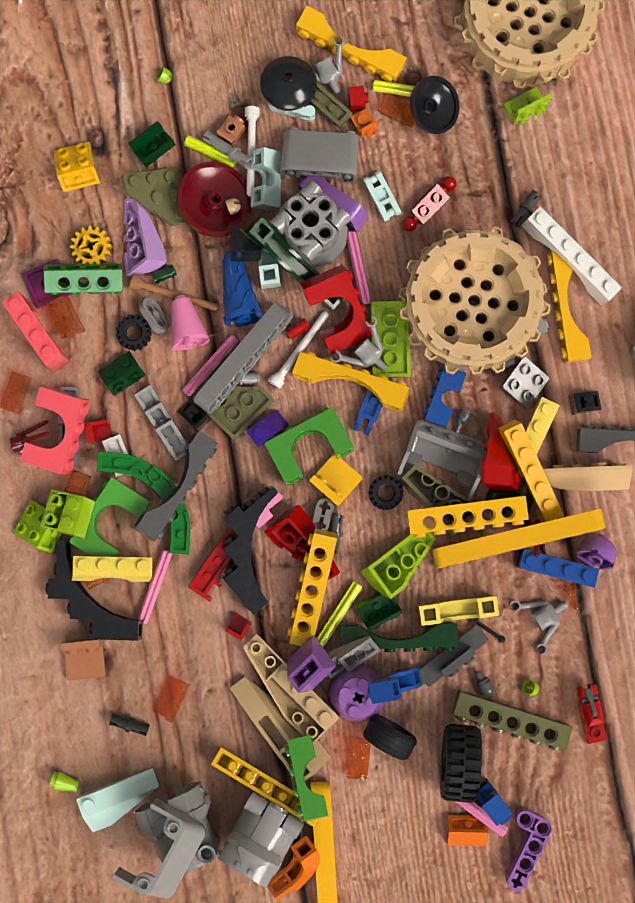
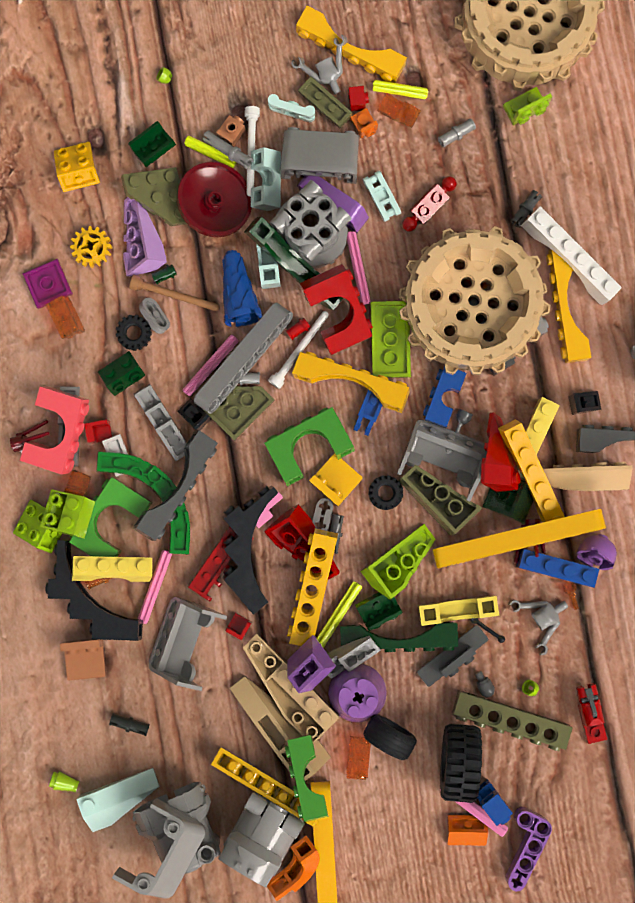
clear orange panel [0,372,32,414] -> none
coral arch [2,291,70,372] -> none
brick [44,263,123,295] -> none
clear orange panel [153,676,190,723] -> none
bright pink cone [171,295,210,351] -> none
tan hinge [225,198,241,215] -> none
black slope [230,226,262,262] -> none
dark purple slope [246,410,289,448] -> none
black dish [260,56,317,111] -> none
light grey piece [330,314,388,372] -> none
blue arch [368,666,422,704] -> none
yellow brick [407,496,529,537] -> none
black dish [410,76,460,134] -> none
hinge [501,356,550,409] -> none
none -> light grey windscreen [149,597,227,691]
none -> light grey pin [438,119,476,147]

